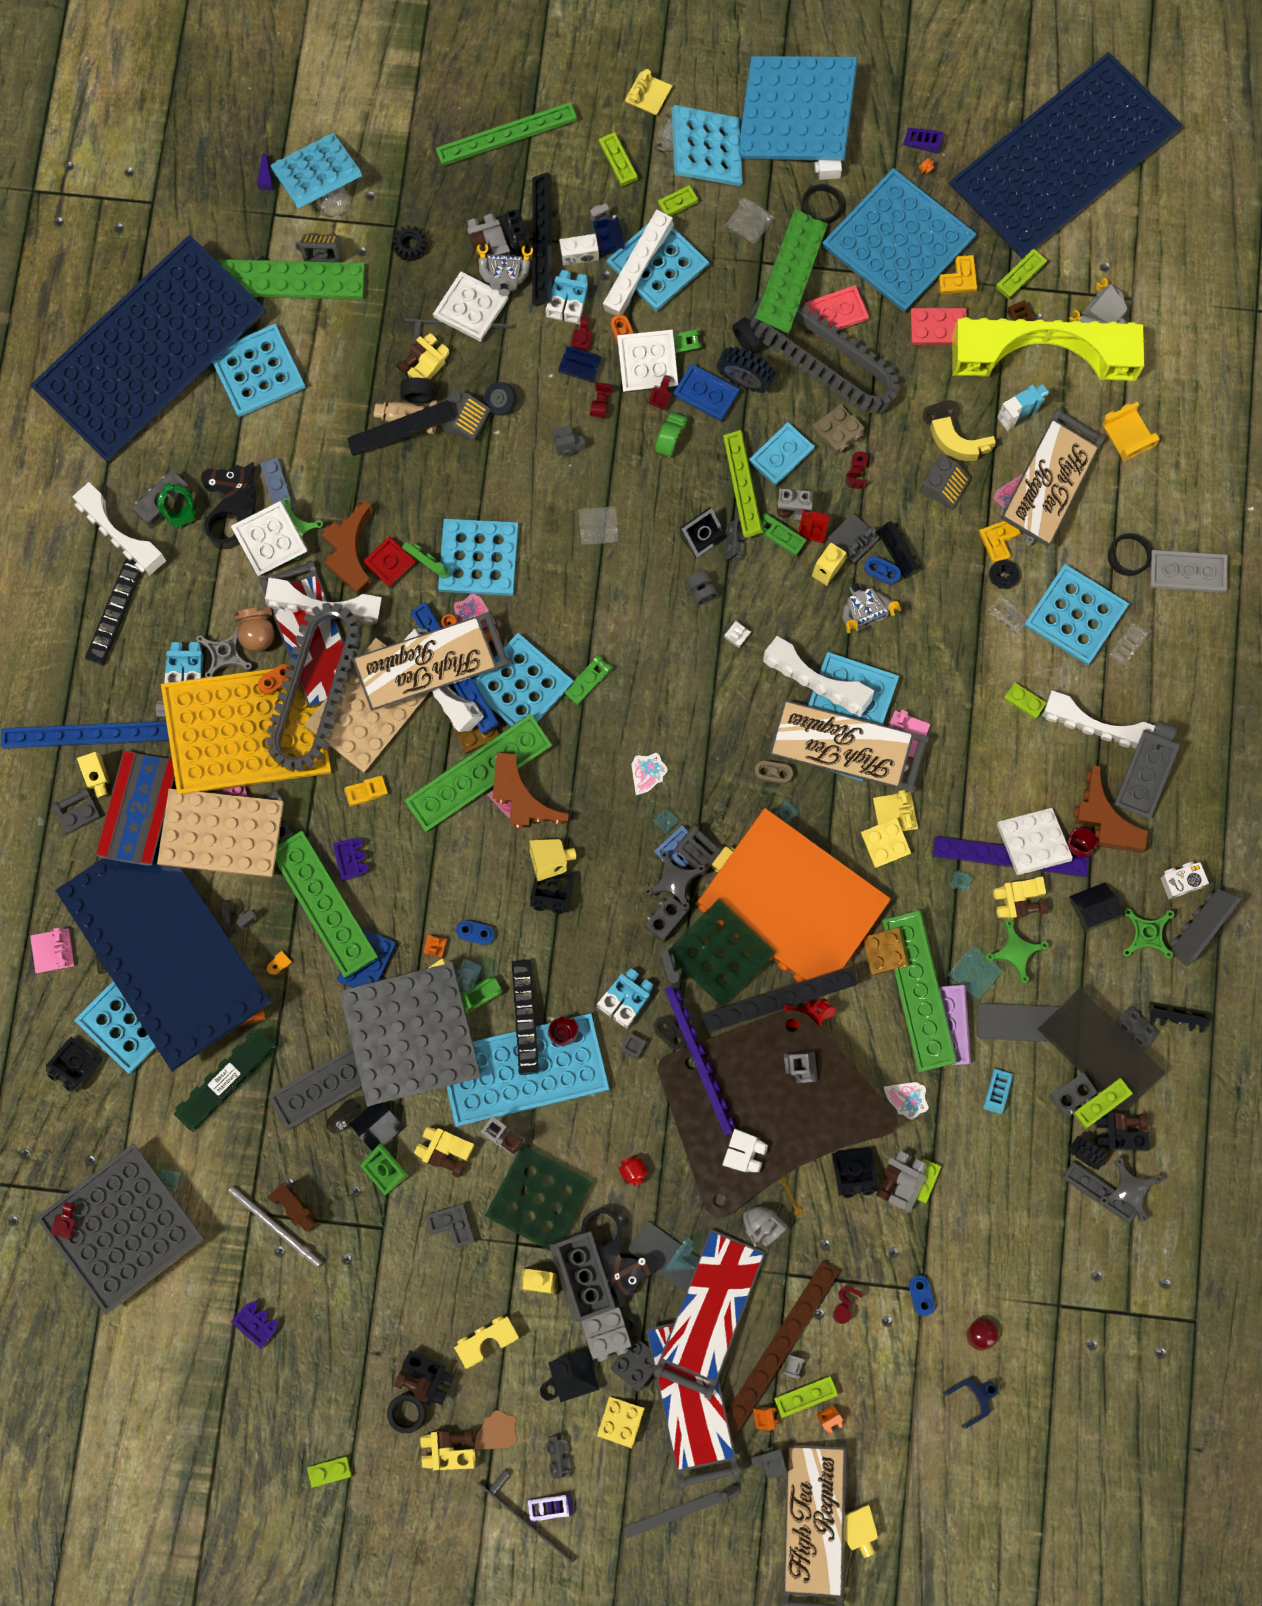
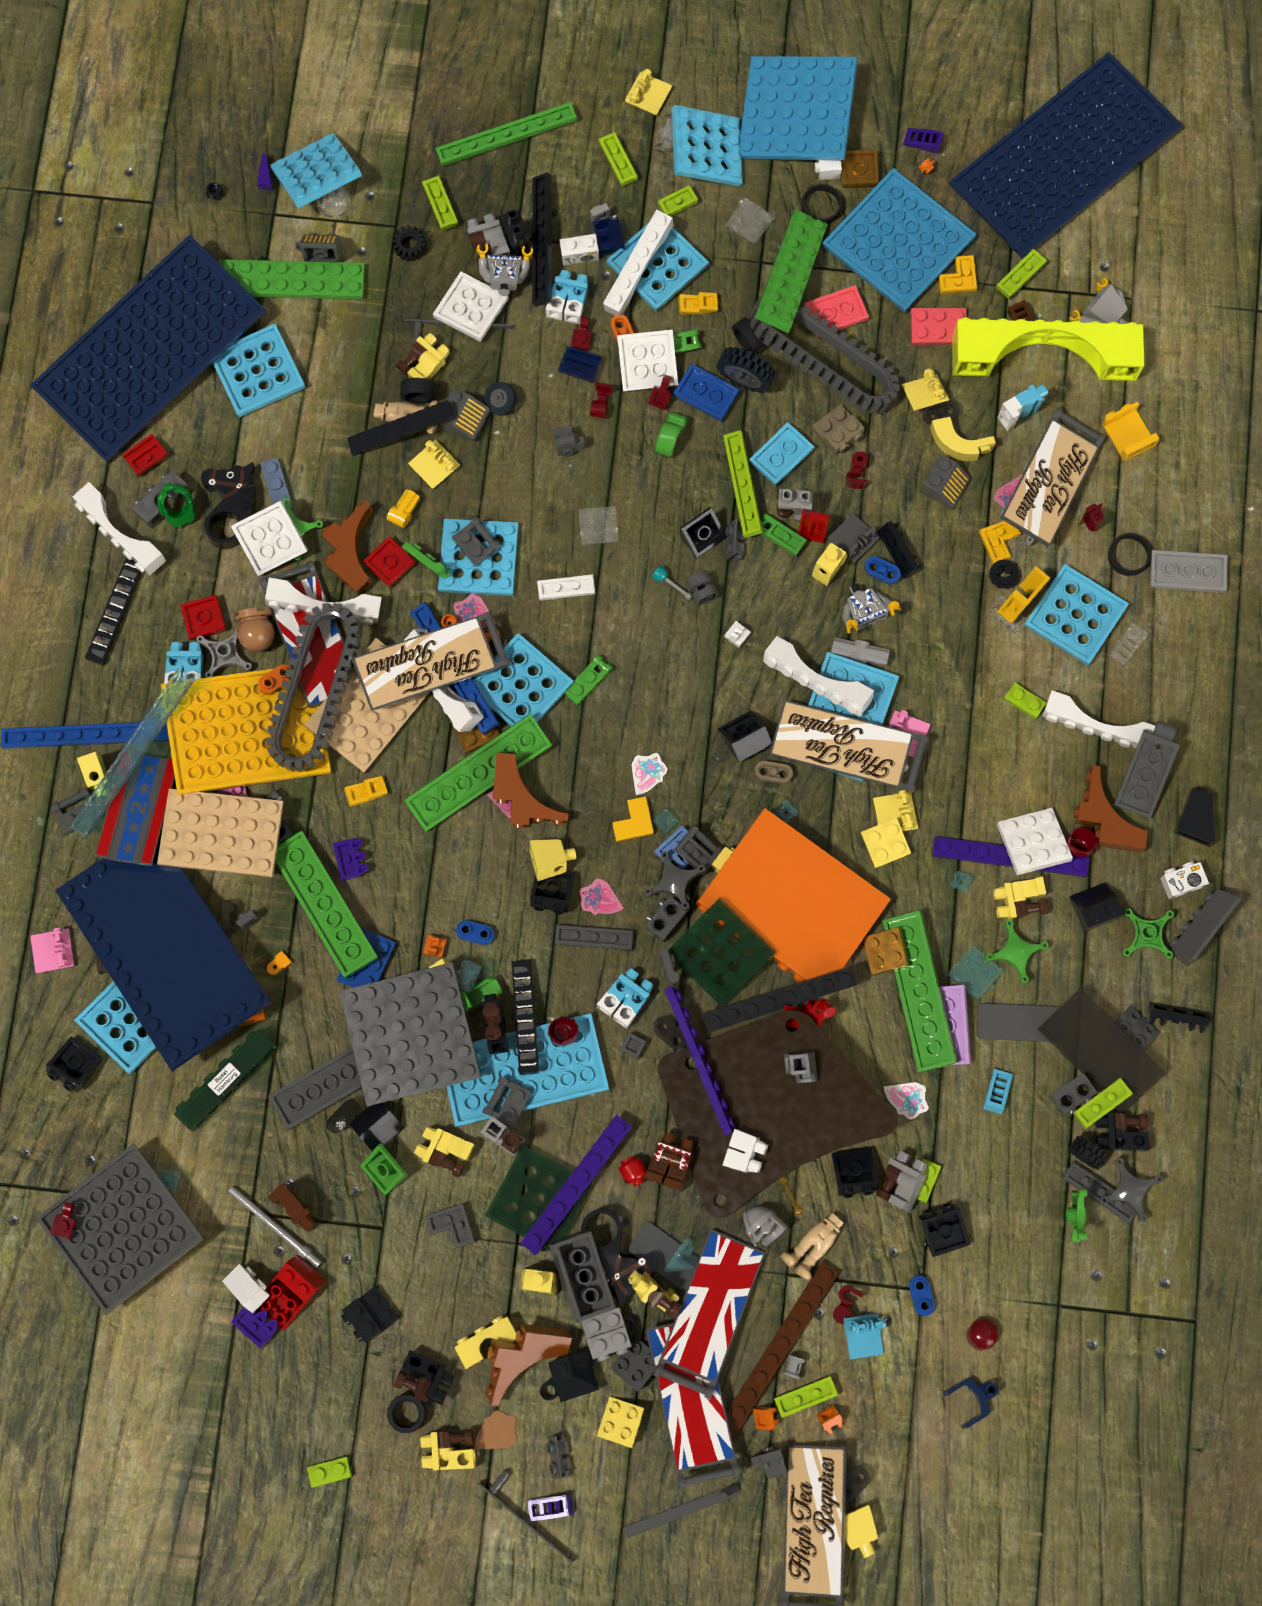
none -> clear light blue plate [69,668,195,839]
none -> red plate [122,434,169,477]
none -> red plate [180,594,227,641]
none -> black plate [205,182,223,200]
none -> white brick [222,1264,270,1313]
none -> red slope [258,1255,326,1331]
none -> black plate [341,1286,399,1343]
none -> yellow piece [387,489,420,528]
none -> light yellow hinge [408,440,460,489]
none -> lime plate [422,176,458,231]
none -> dark grey plate [452,517,501,567]
none -> hips [480,994,509,1055]
none -> dark grey plate [482,1077,532,1128]
none -> arch [485,1324,572,1406]
none -> dark purple plate [520,1115,632,1255]
none -> white tile [537,574,595,601]
none -> dark grey tile [554,925,633,951]
none -> clear pink sticker [579,878,624,915]
none -> yellow tile [612,797,654,842]
none -> light yellow hips [628,1270,681,1318]
none -> reddish brown hips [644,1132,694,1192]
none -> hinge [652,565,693,600]
none -> yellow slope [678,292,718,315]
none -> black slope [718,711,772,762]
none -> tan piece [780,1213,844,1282]
none -> light grey piece [831,637,890,666]
none -> pearl gold plate [841,150,879,187]
none -> medium azure hinge [843,1314,886,1360]
none -> clear smoke plate [846,1467,870,1503]
none -> light yellow hinge [902,369,949,411]
none -> black plate [918,1202,970,1257]
none -> yellow panel [997,566,1050,624]
none -> bright green piece [1066,1189,1087,1242]
none -> dark red hinge [1080,503,1104,532]
none -> black slope [1174,787,1215,847]

